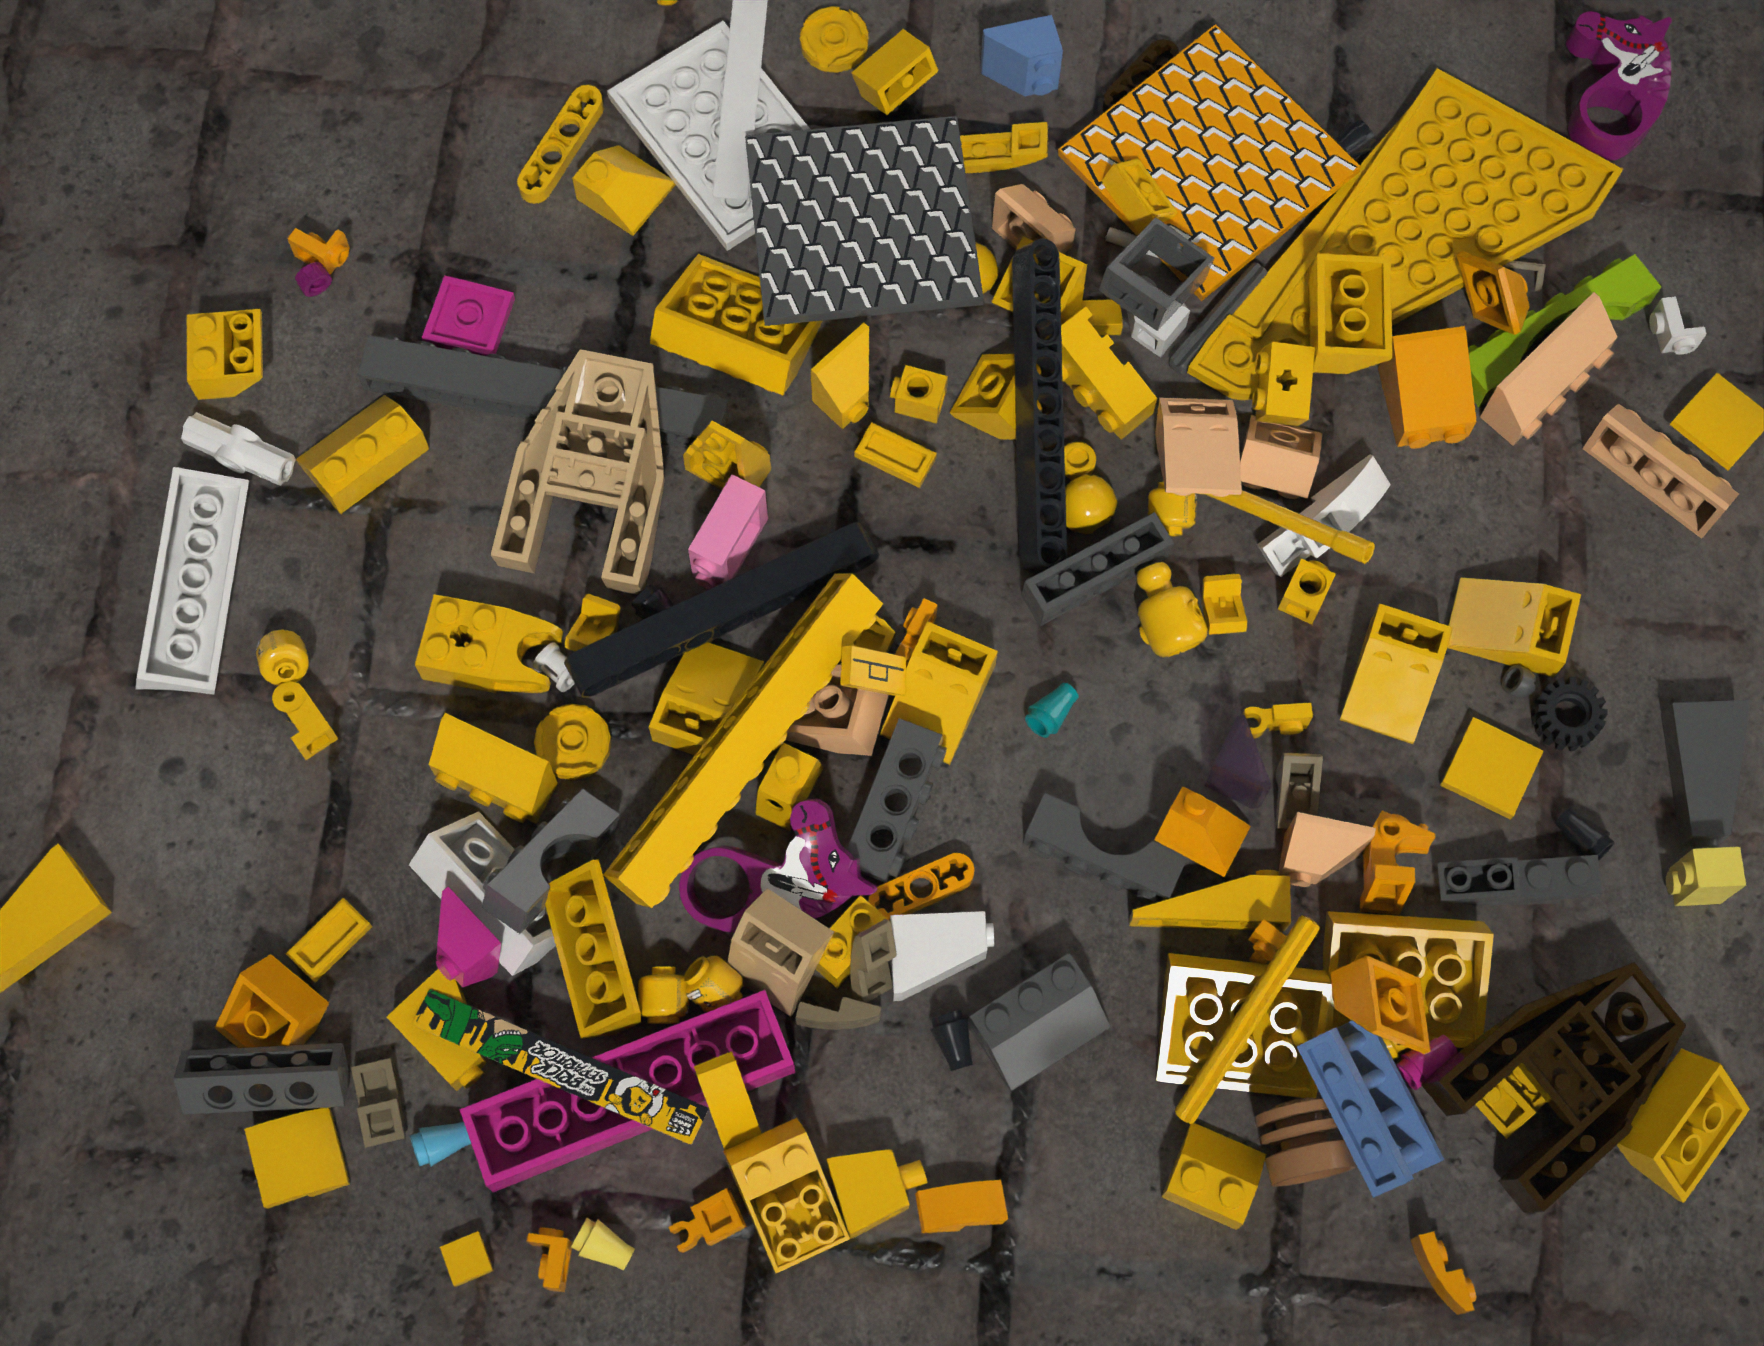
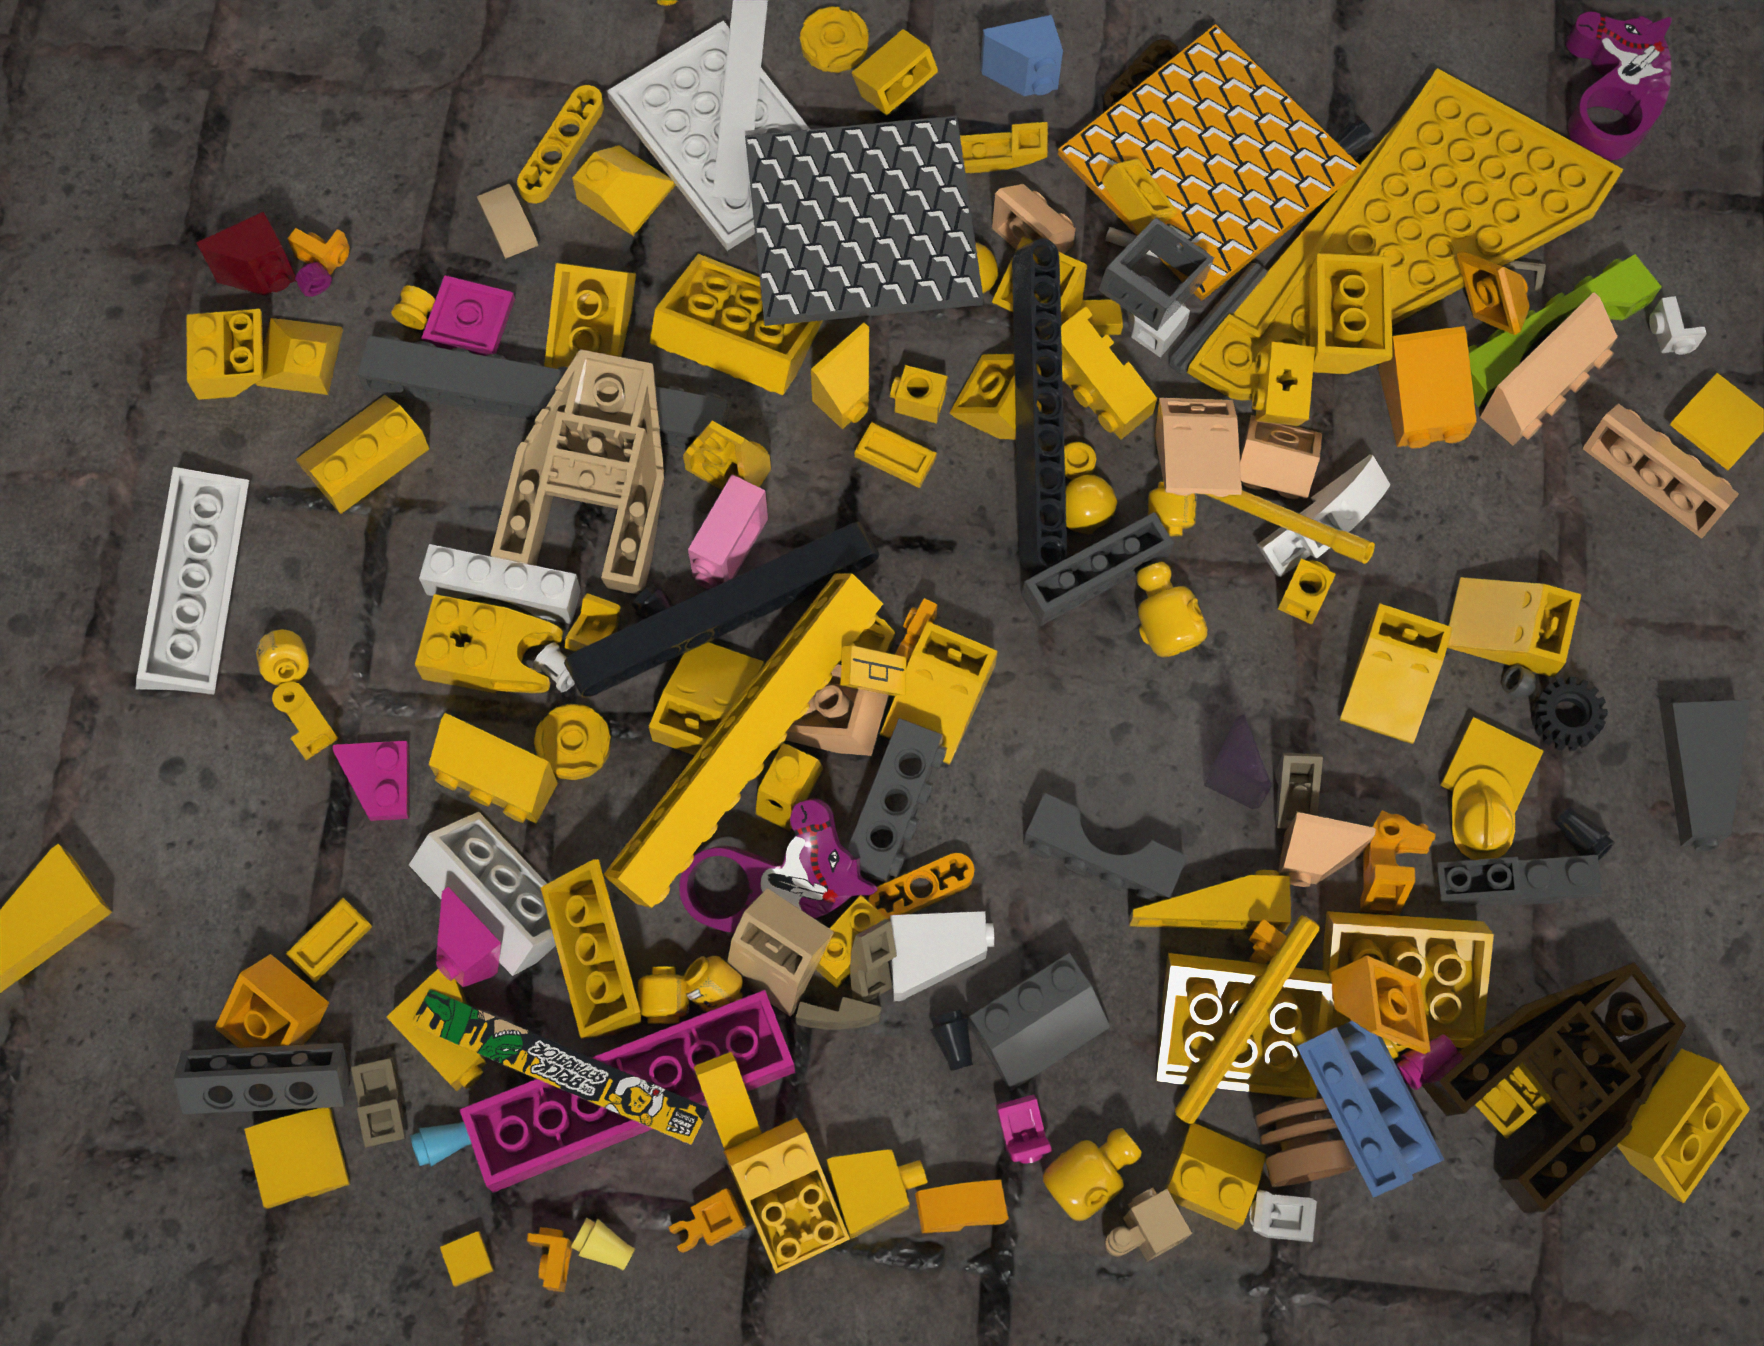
white piece [181,412,296,486] -> none
dark grey arch [482,789,620,934] -> none
teal cone [1025,682,1079,738] -> none
light orange slope [1154,786,1251,877] -> none
yellow bracket [1201,574,1247,635] -> none
yellow plate [1242,703,1313,739] -> none
light orange slope [1410,1231,1476,1315] -> none
light yellow brick [1666,847,1746,906] -> none
none -> dark red slope [196,211,296,296]
none -> yellow slope [256,318,343,395]
none -> dark pink wing [333,741,409,821]
none -> yellow wheel [391,285,435,330]
none -> white arch [419,544,581,624]
none -> tan slope [476,183,538,259]
none -> yellow slope [544,263,636,369]
none -> dark pink bracket [995,1094,1052,1163]
none -> yellow piece [1043,1128,1142,1221]
none -> tan brick [1105,1188,1192,1262]
none -> white bracket [1250,1190,1317,1242]
none -> yellow piece [1452,768,1515,860]

